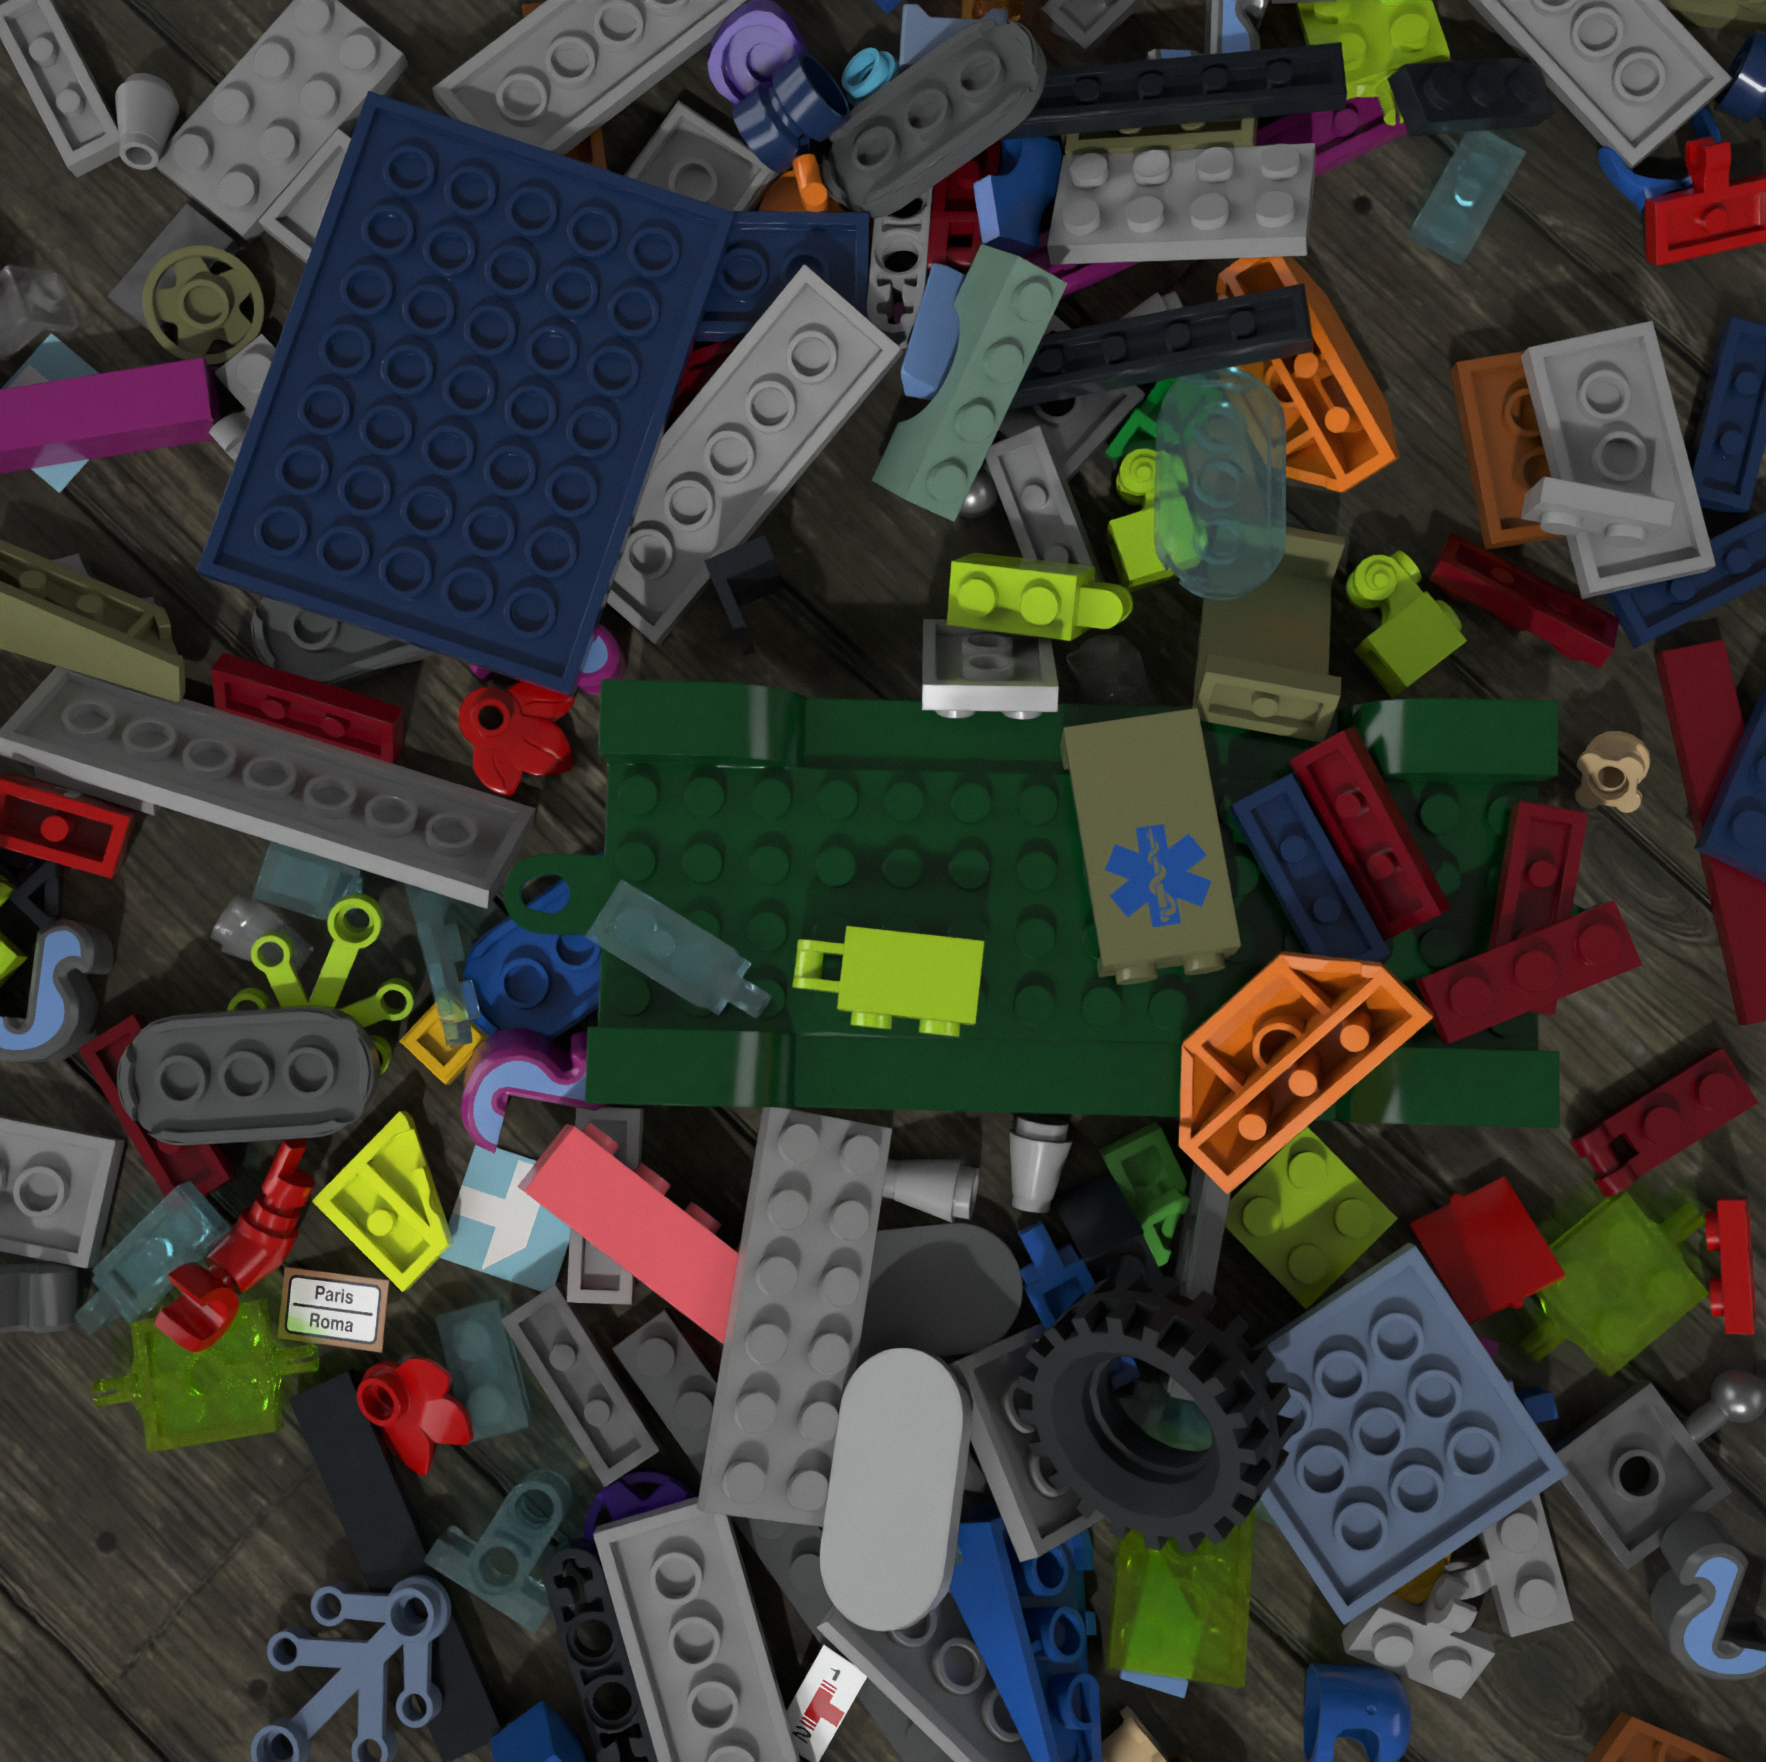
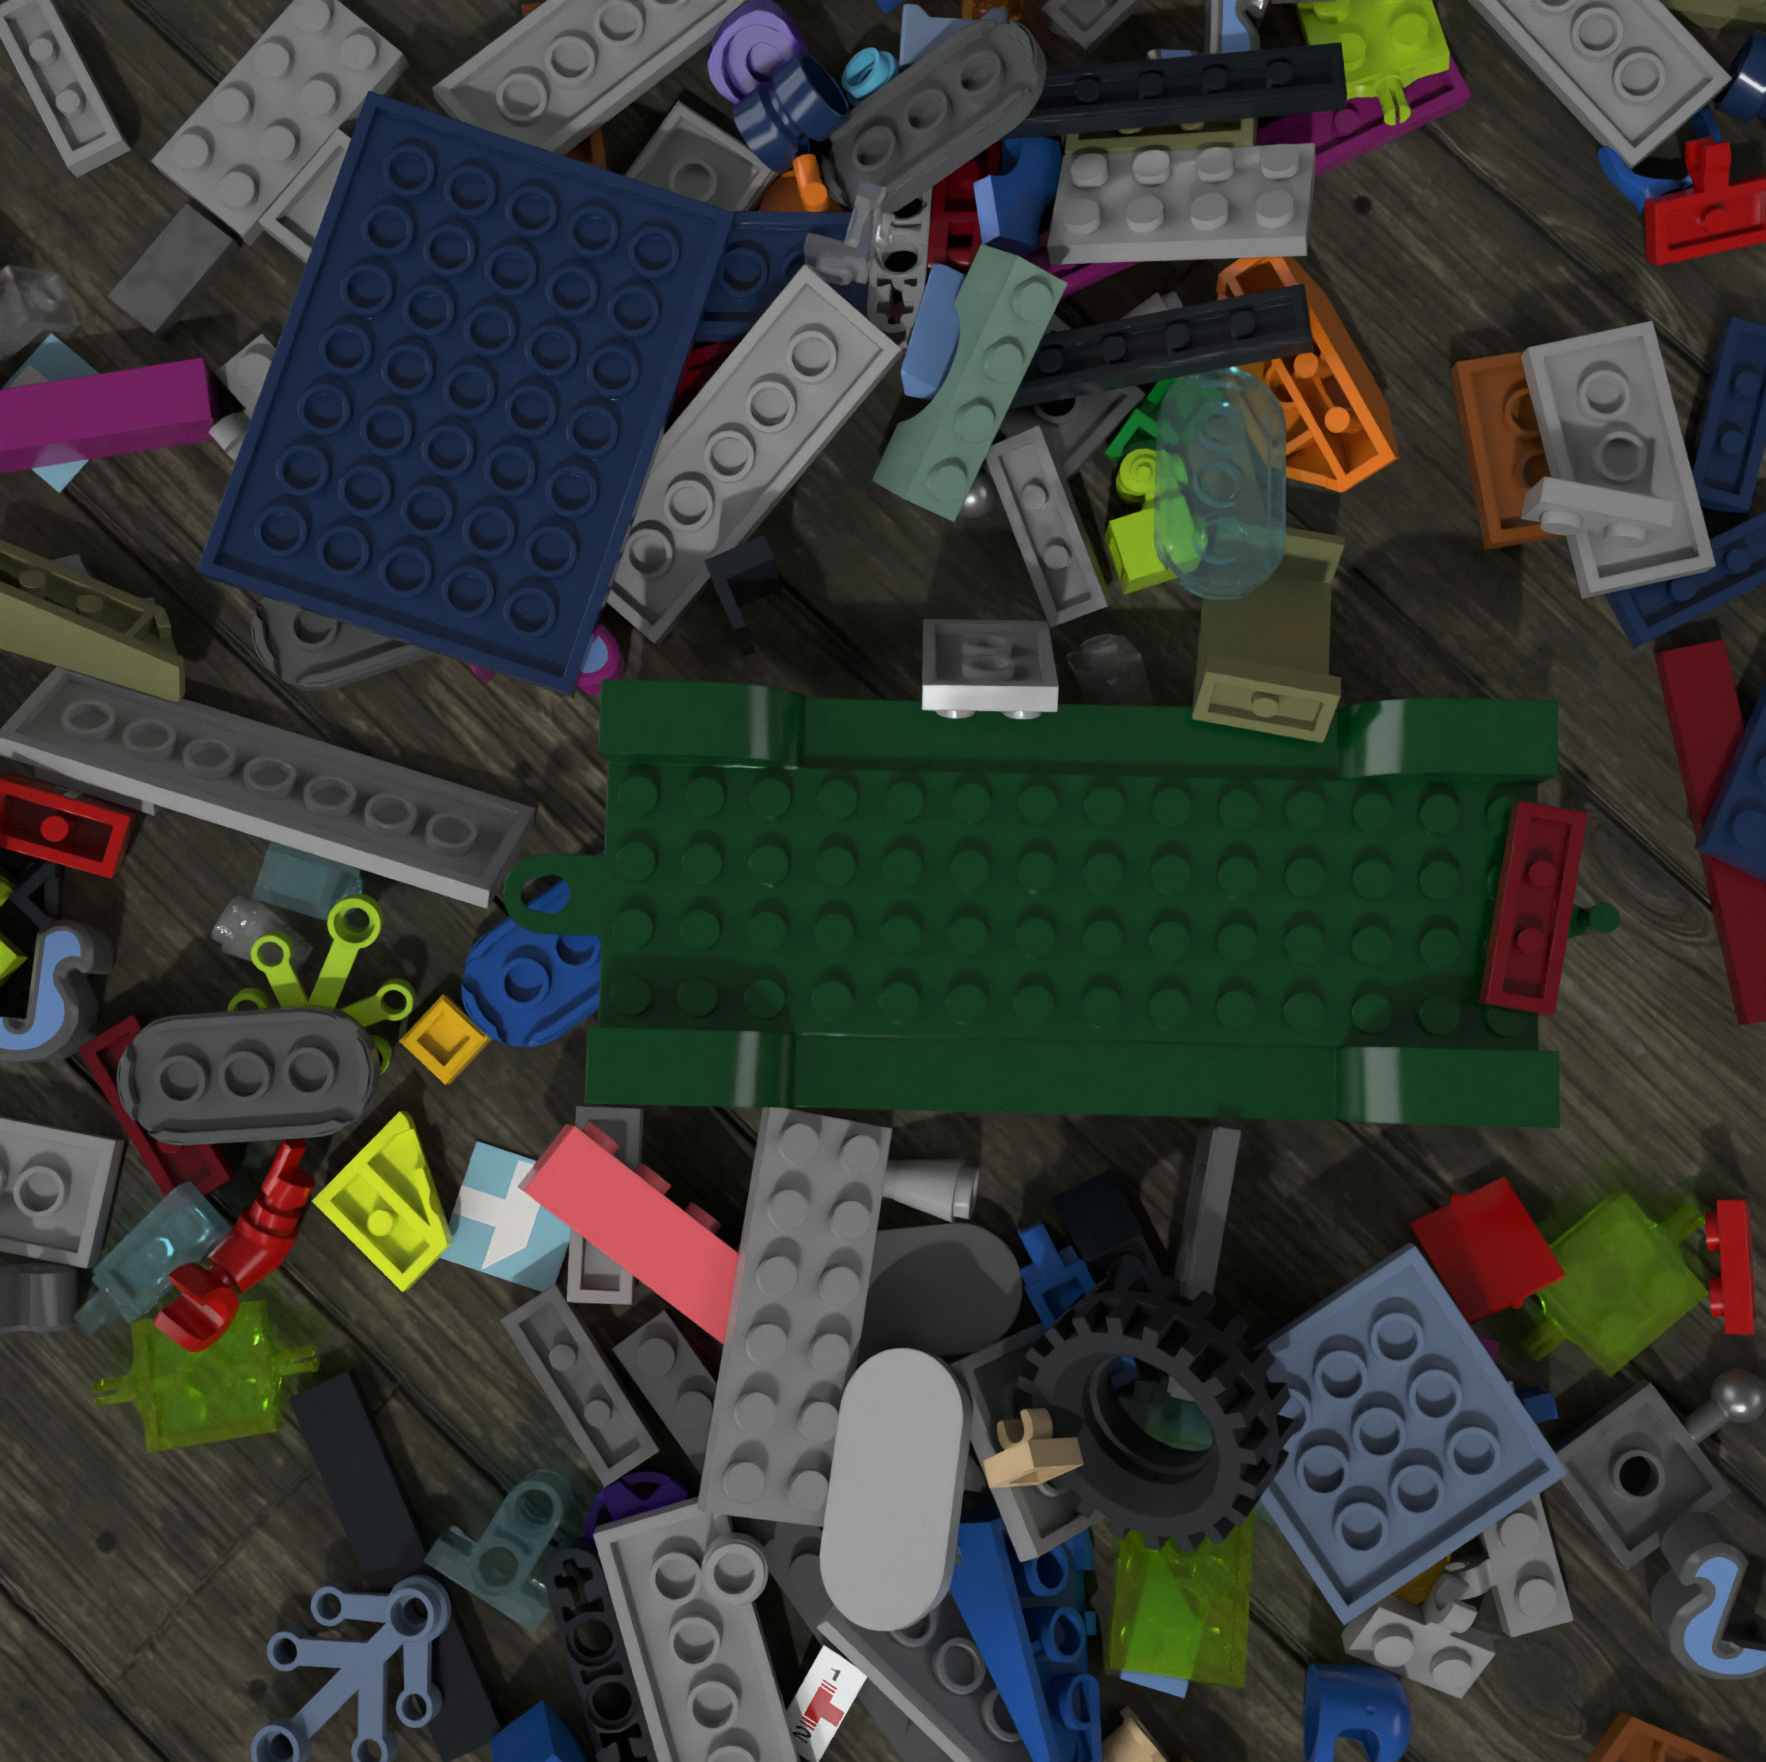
light grey cone [115,73,179,170] -> none
olive wheel [142,245,265,366] -> none
dark red plate [211,653,403,764] -> none
sticker [277,1267,389,1353] -> none
red plate [357,1357,474,1476] -> none
clear light blue hinge [404,883,481,1048] -> none
clear light blue plate [435,1297,534,1443] -> none
red plate [458,681,575,798] -> none
magenta animal [461,1027,606,1154] -> none
clear light blue hinge [585,879,772,1019] -> none
lime brick [792,926,984,1037] -> none
lime brick [947,552,1133,641] -> none
light grey cone [1009,1114,1073,1213] -> none
olive panel [1060,708,1241,985] -> none
bright green slope [1099,1121,1191,1267] -> none
orange wedge [1179,951,1434,1195] -> none
lime plate [1225,1126,1398,1310] -> none
dark blue plate [1228,773,1391,962] -> none
dark red plate [1288,726,1451,941] -> none
lime brick [1345,551,1467,699] -> none
black plate [1388,57,1555,137] -> none
clear light blue plate [1407,130,1526,266] -> none
dark red plate [1416,900,1643,1044] -> none
dark red plate [1429,532,1620,669] -> none
dark red plate [1568,1048,1758,1197] -> none
tan brick [1575,731,1651,813] -> none
none -> light grey tile [701,1532,769,1607]
none -> clear bracket [804,181,895,285]
none -> tan tile [983,1408,1084,1488]

